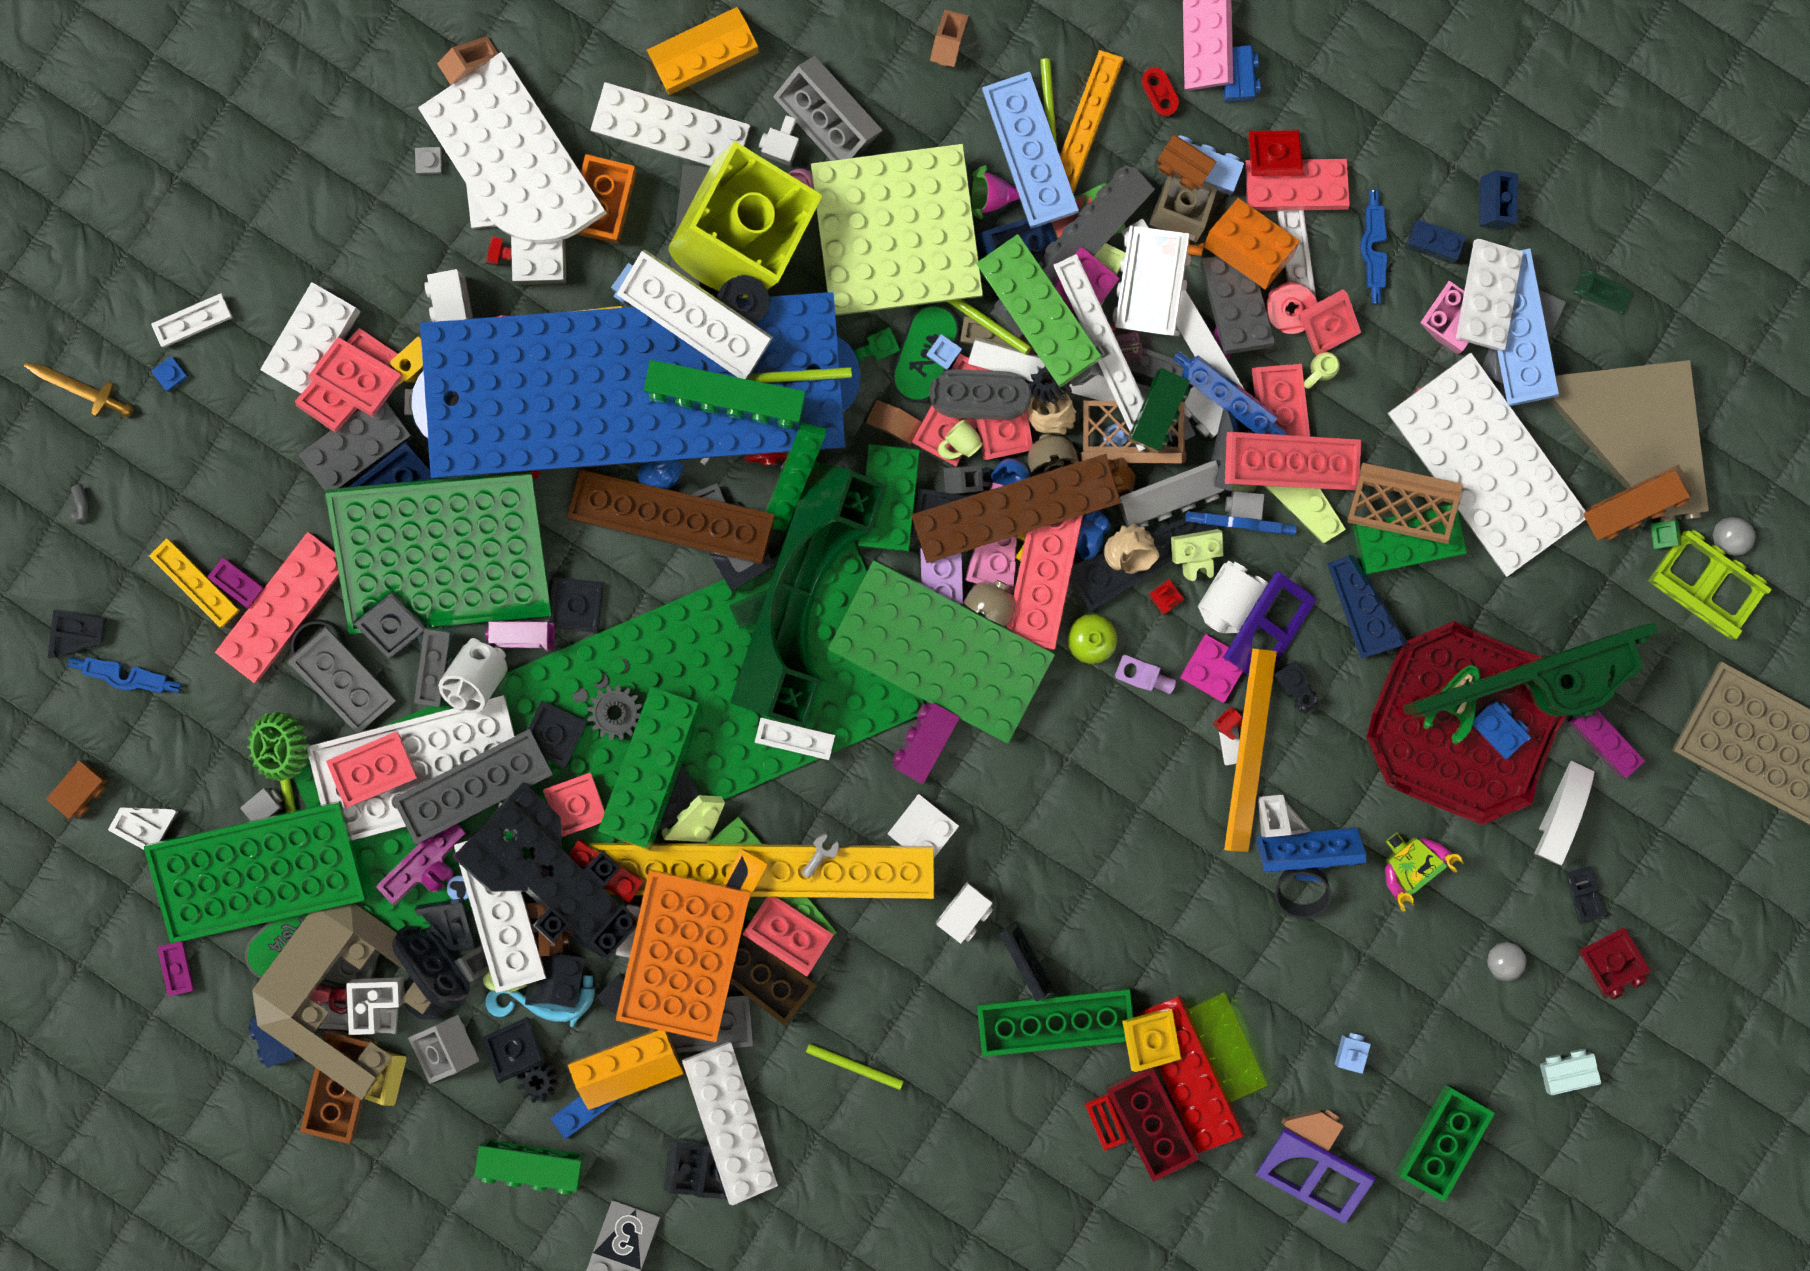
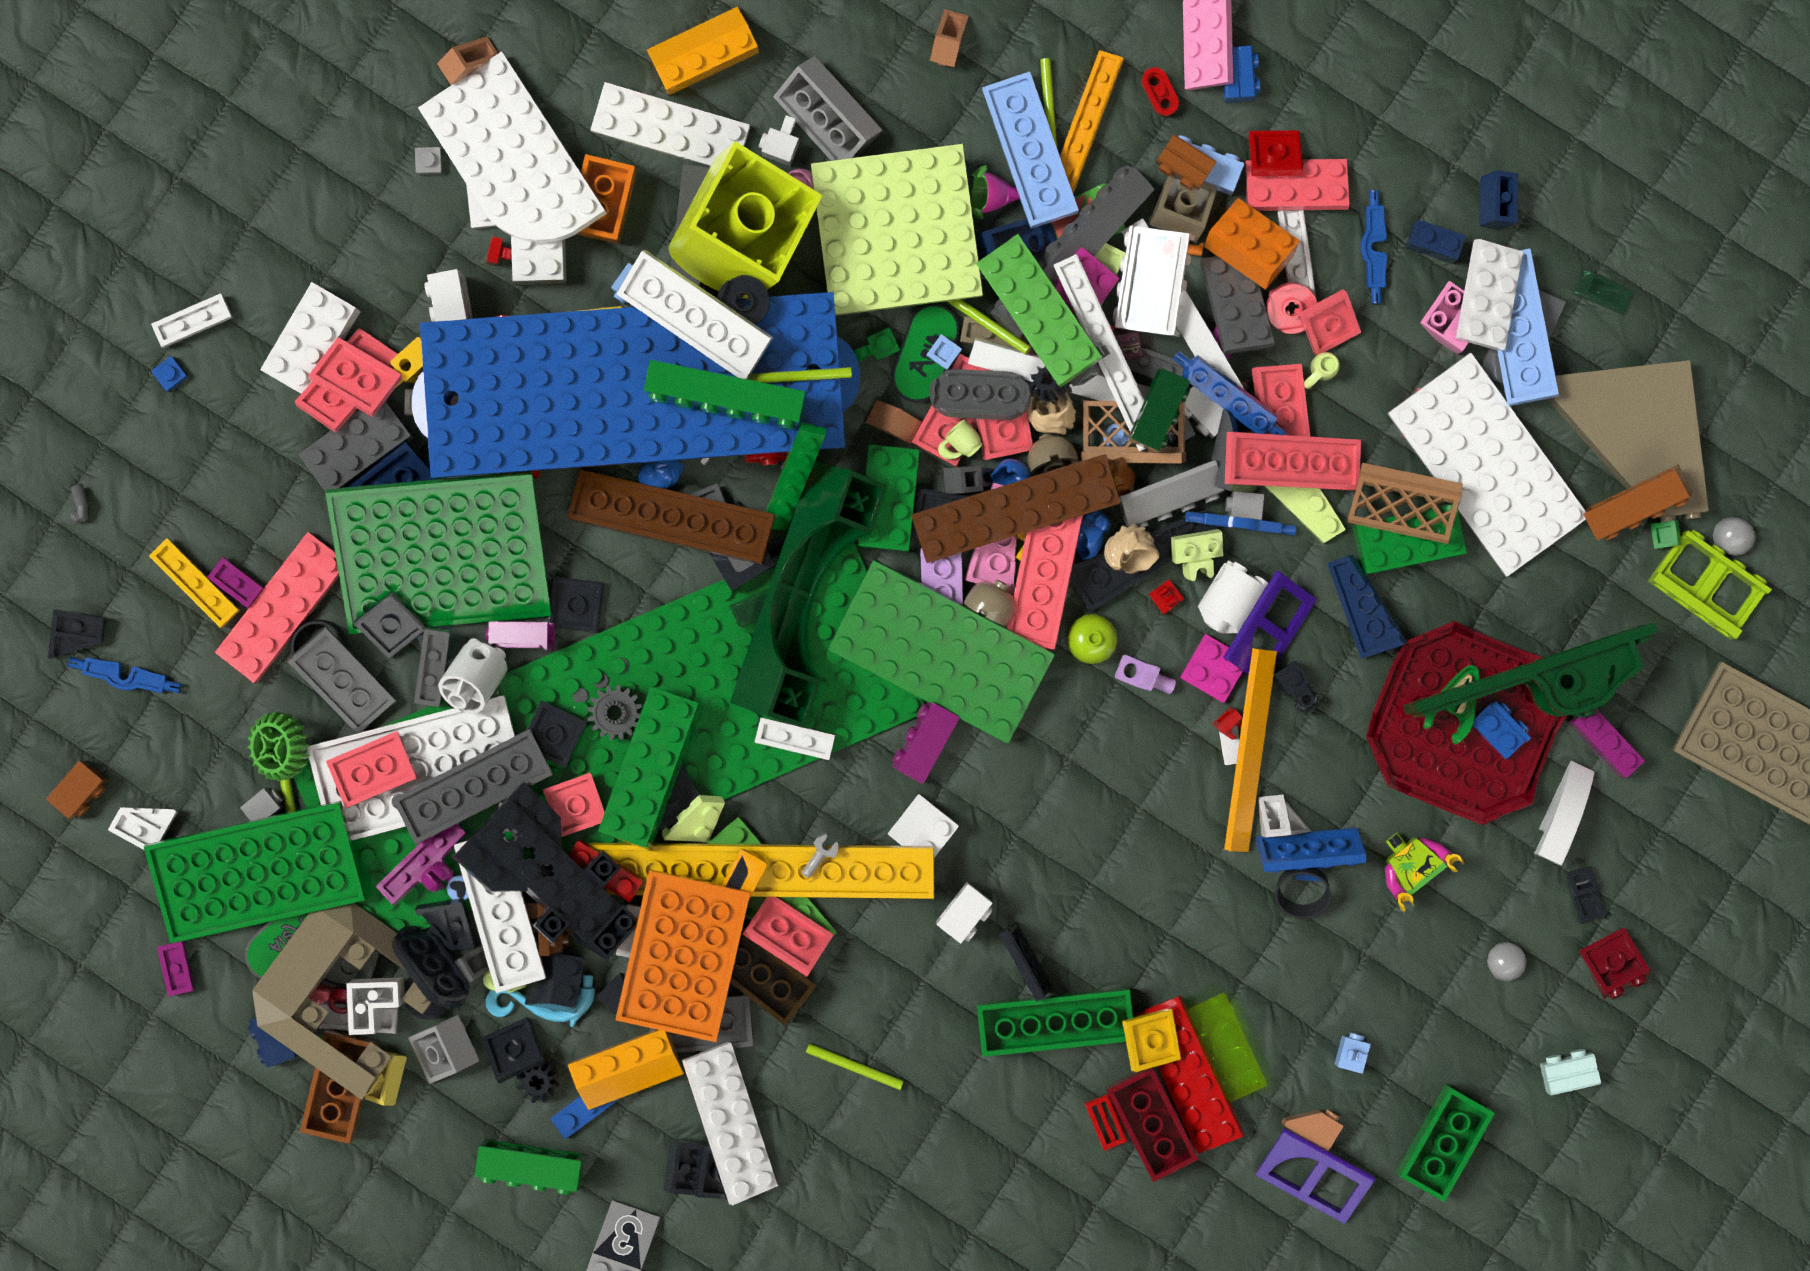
pearl gold sword [24,362,134,418] -> none

